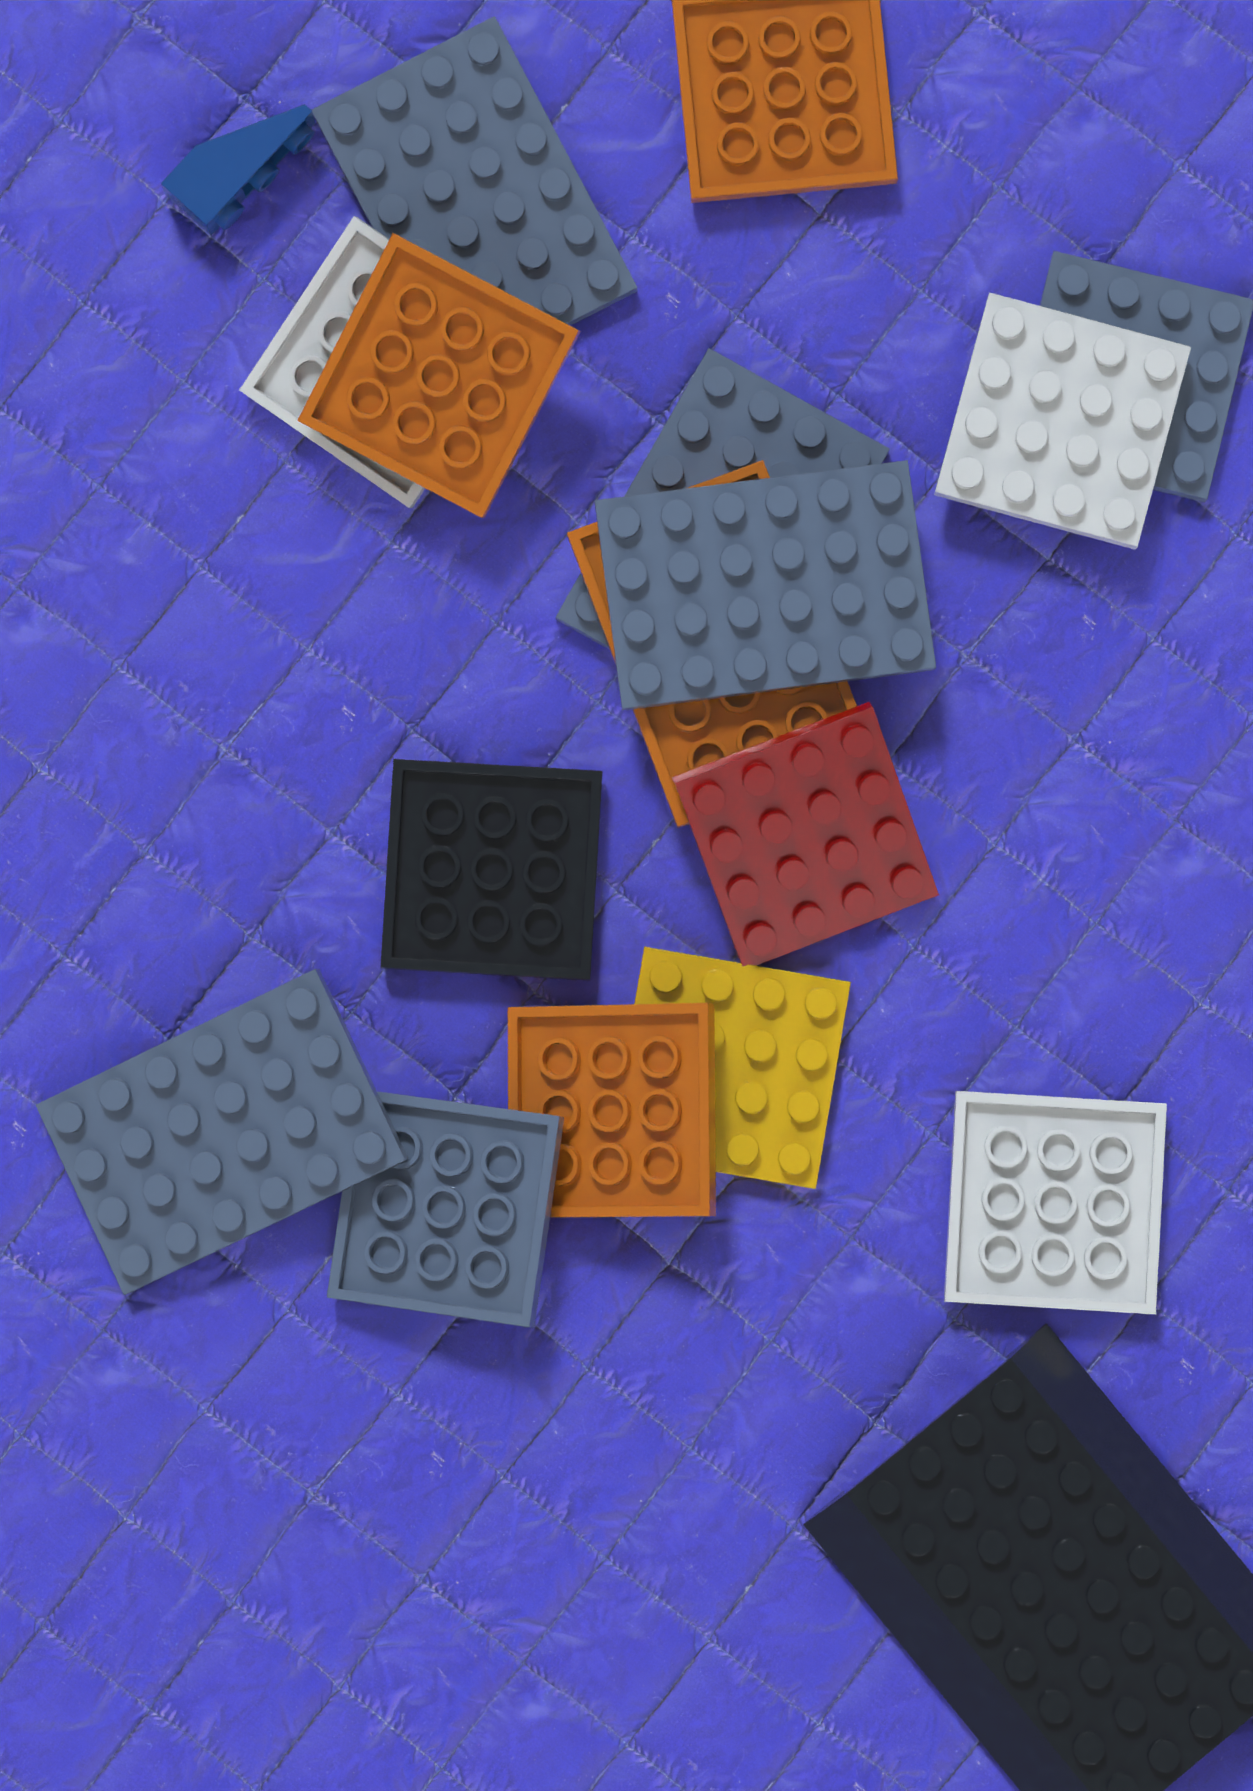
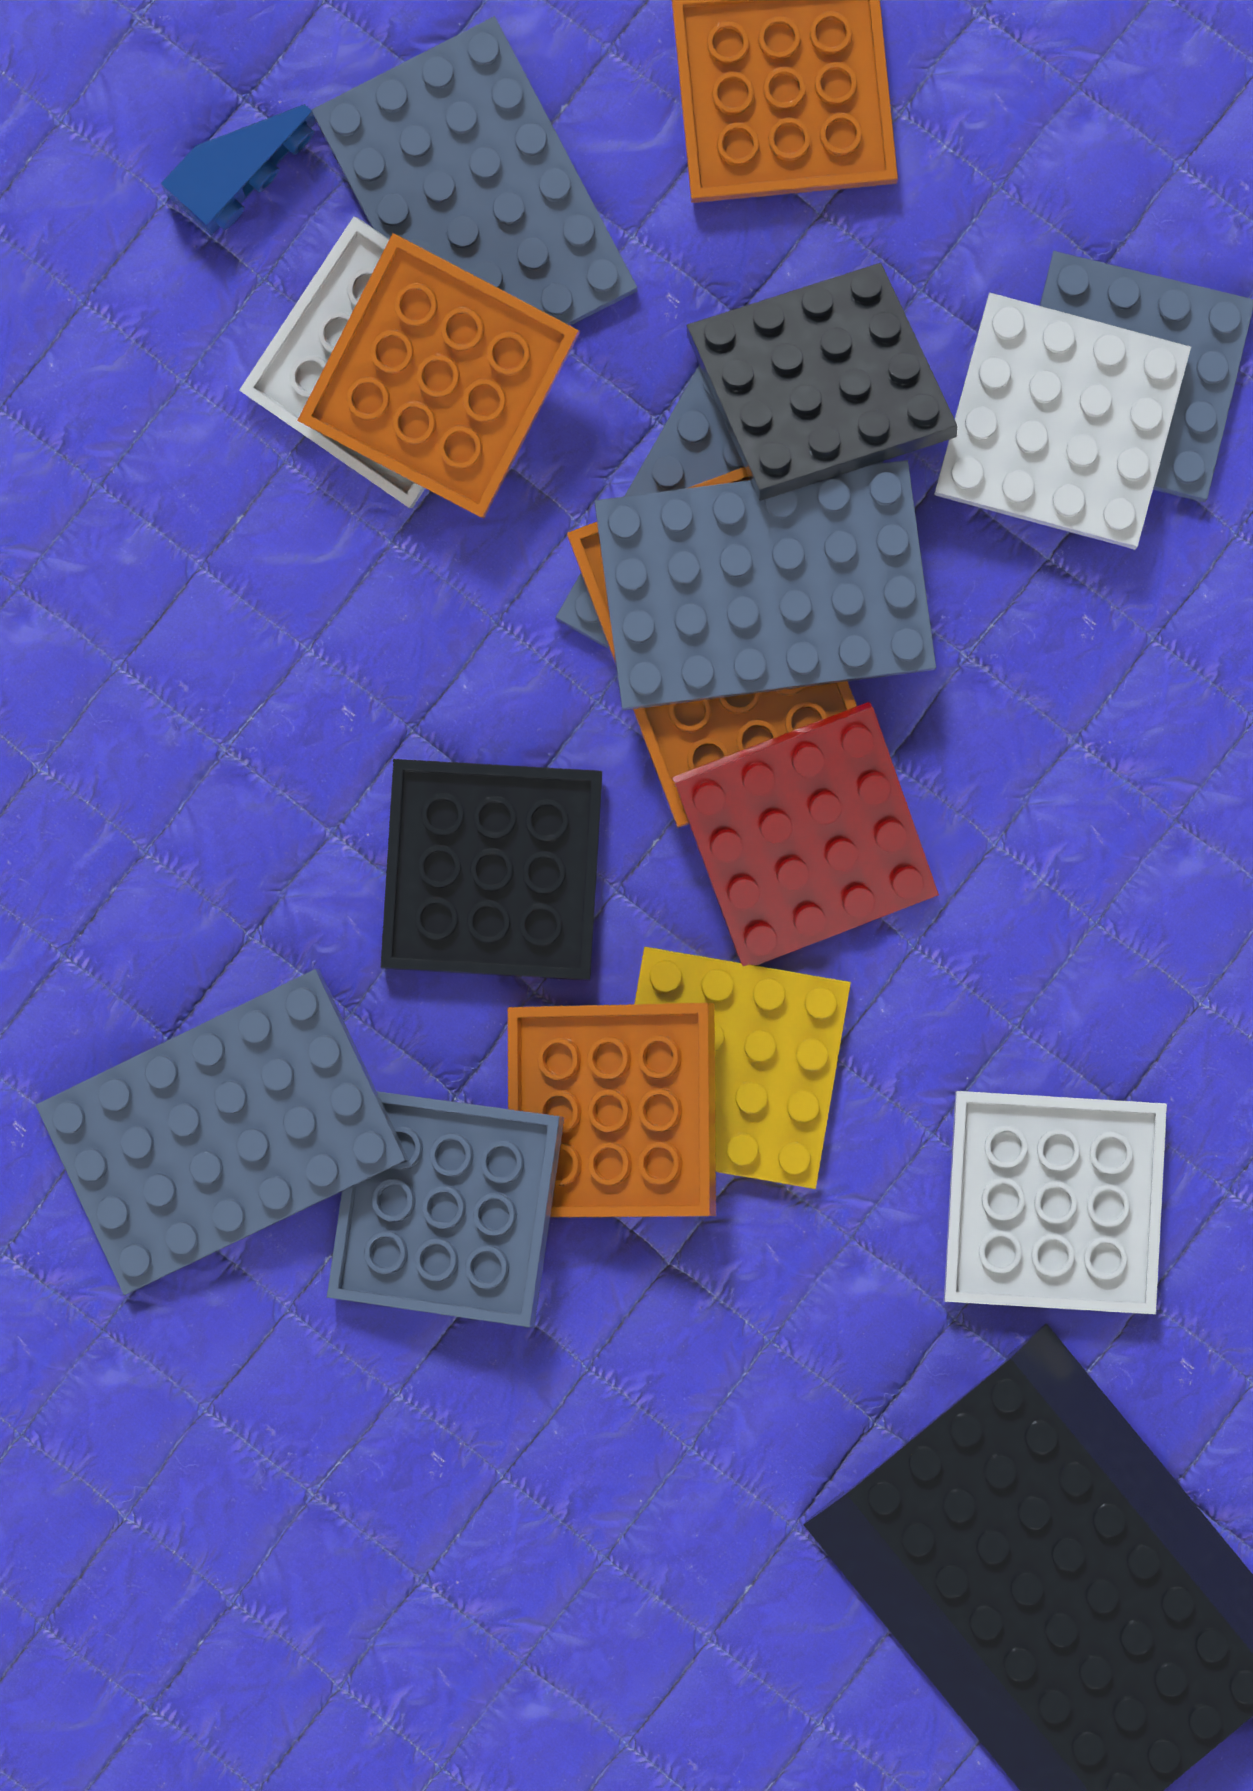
none -> black plate [686,263,957,501]

